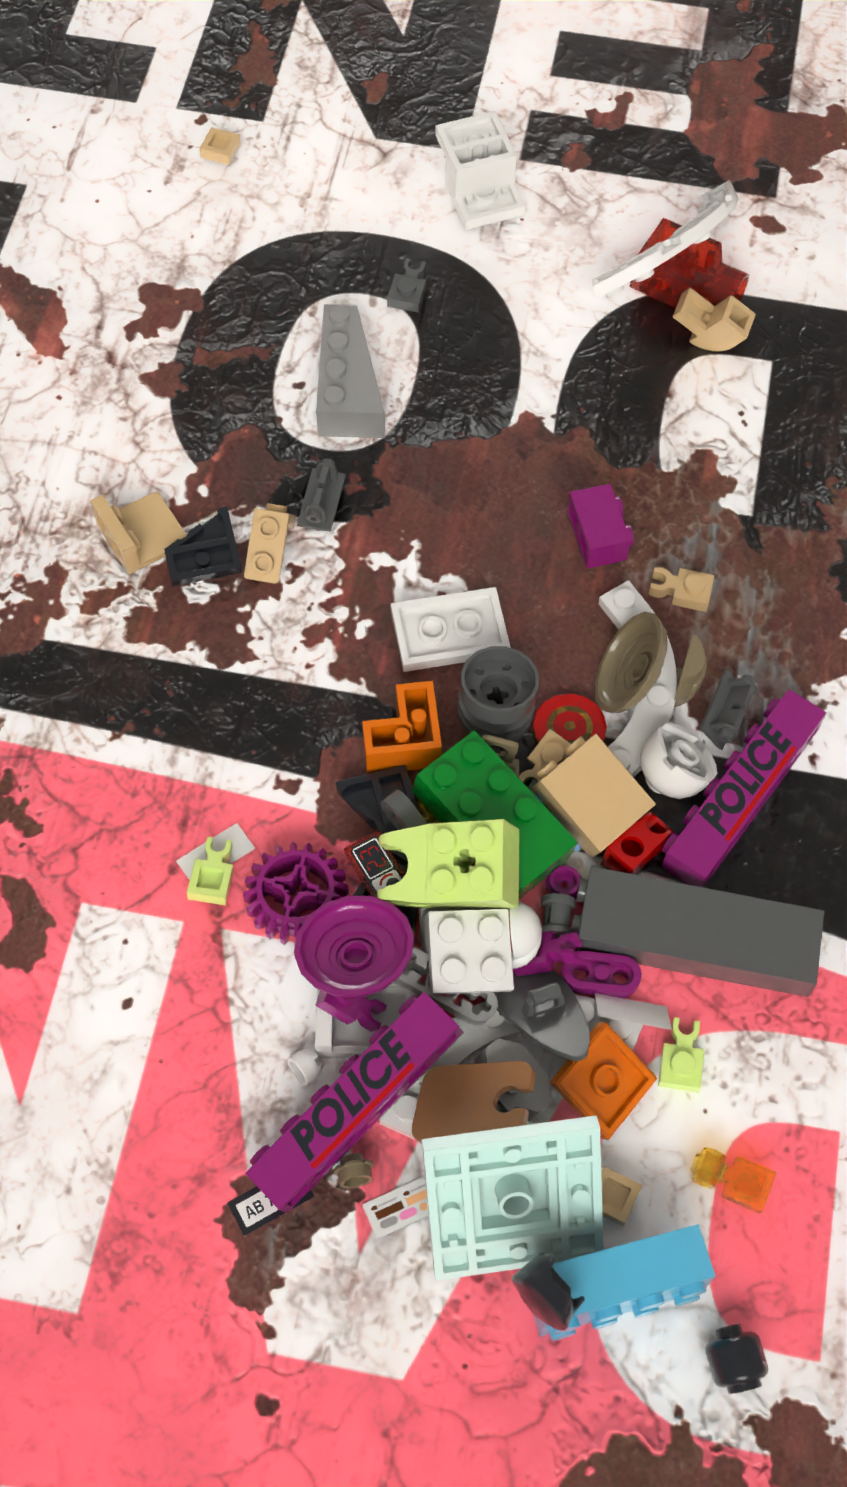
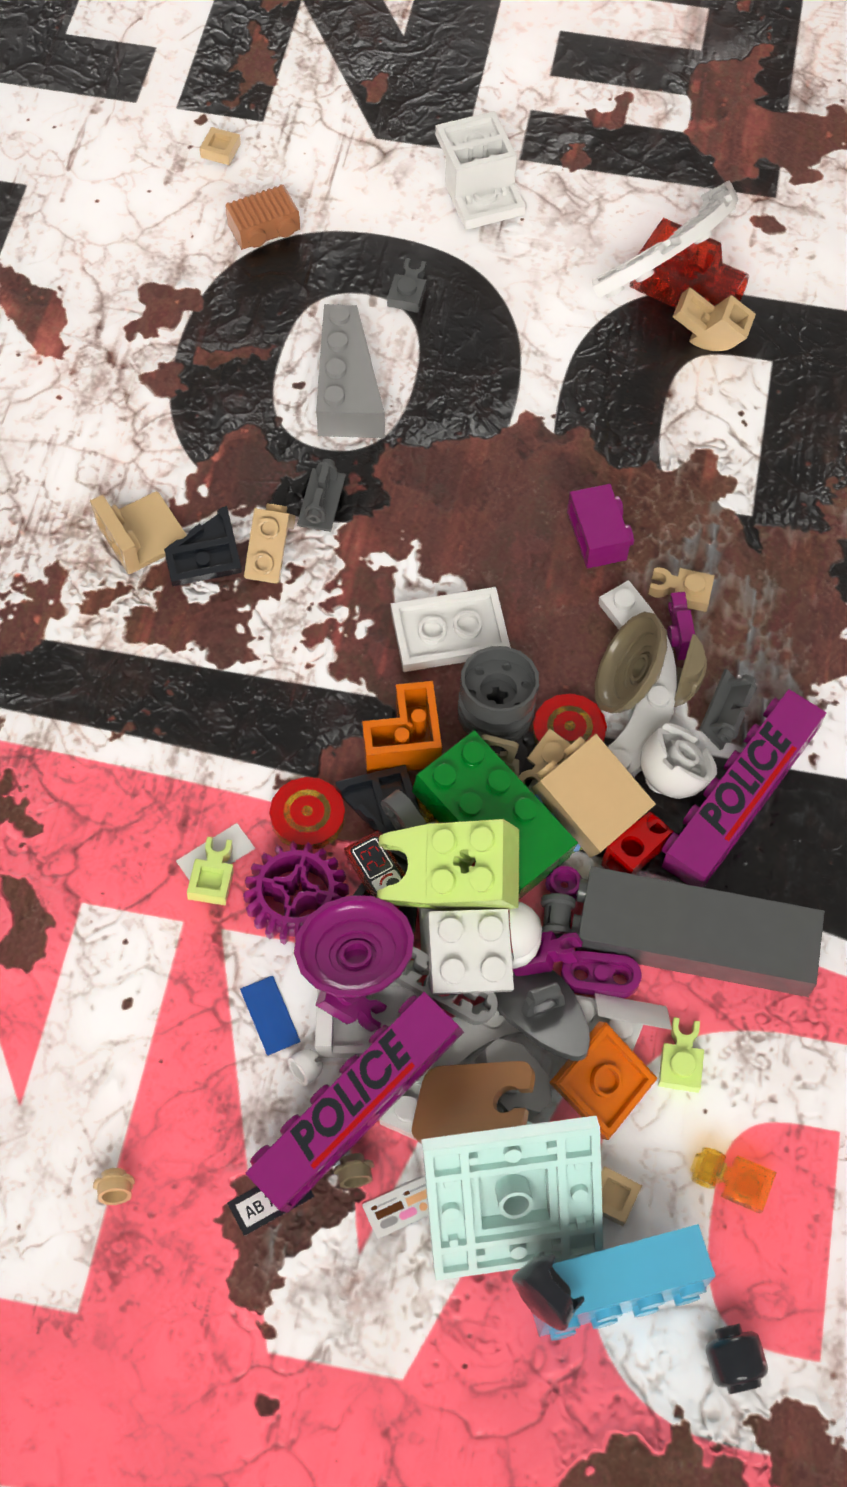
none -> tan plate [93,1168,135,1205]
none -> nougat brick [225,184,300,250]
none -> blue sticker [240,976,301,1056]
none -> red tile [269,777,345,850]
none -> magenta plate [667,592,696,660]

